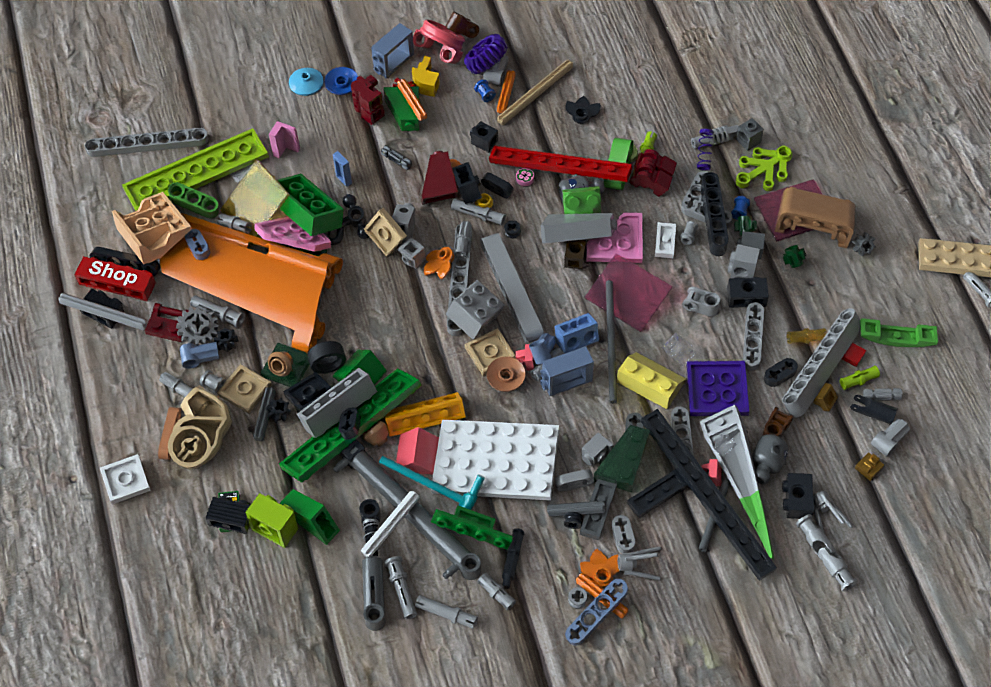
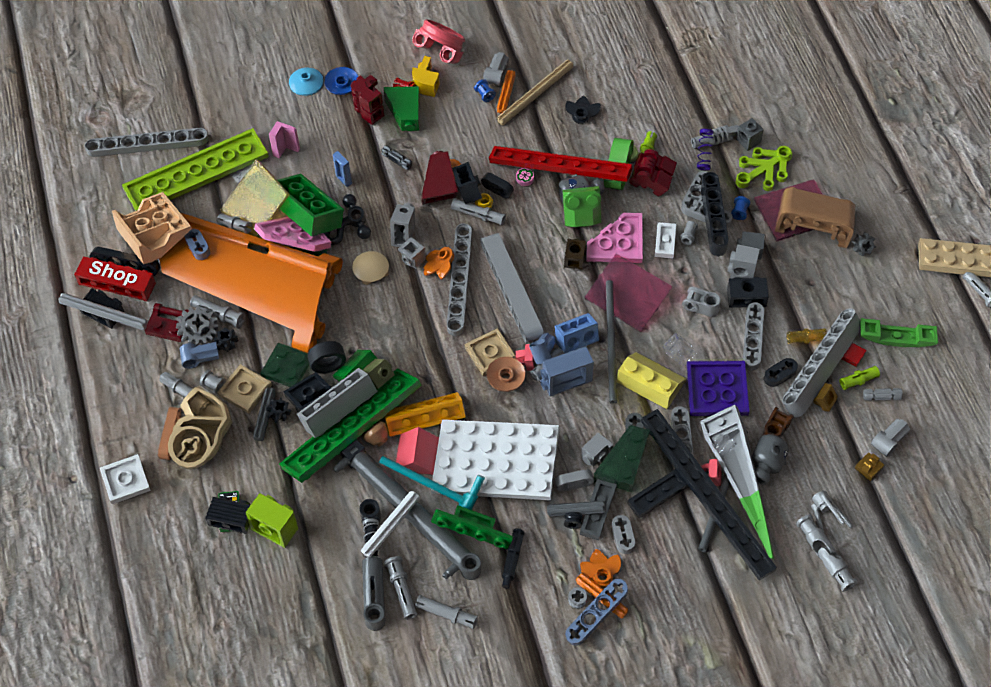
bright green beam [168,182,219,219] -> none
medium nougat cone [268,351,293,377] -> none
green slope [280,489,340,545] -> none
black beam [338,407,361,440] -> none
tan tile [364,207,407,257] -> none
sand blue window [371,23,414,78] -> none
orange axle [397,79,427,121] -> none
reddish brown piece [445,11,479,38] -> none
light grey piece [446,280,505,340] -> none
light grey axle [454,221,472,257] -> none
dark purple gear [464,34,508,74] -> none
black brick [470,121,498,153] -> none
light grey pin [477,573,516,611] -> none
black bush [504,220,521,239] -> none
light grey slope [541,213,617,243] -> none
light grey plant [618,547,661,581] -> none
dark green gear [734,216,757,236] -> none
dark green gear [782,245,806,268] -> none
black brick [782,473,814,519] -> none
black piece [850,395,898,424] -> none
none -> tan dish [352,251,389,285]
none -> olive brick [363,359,395,389]

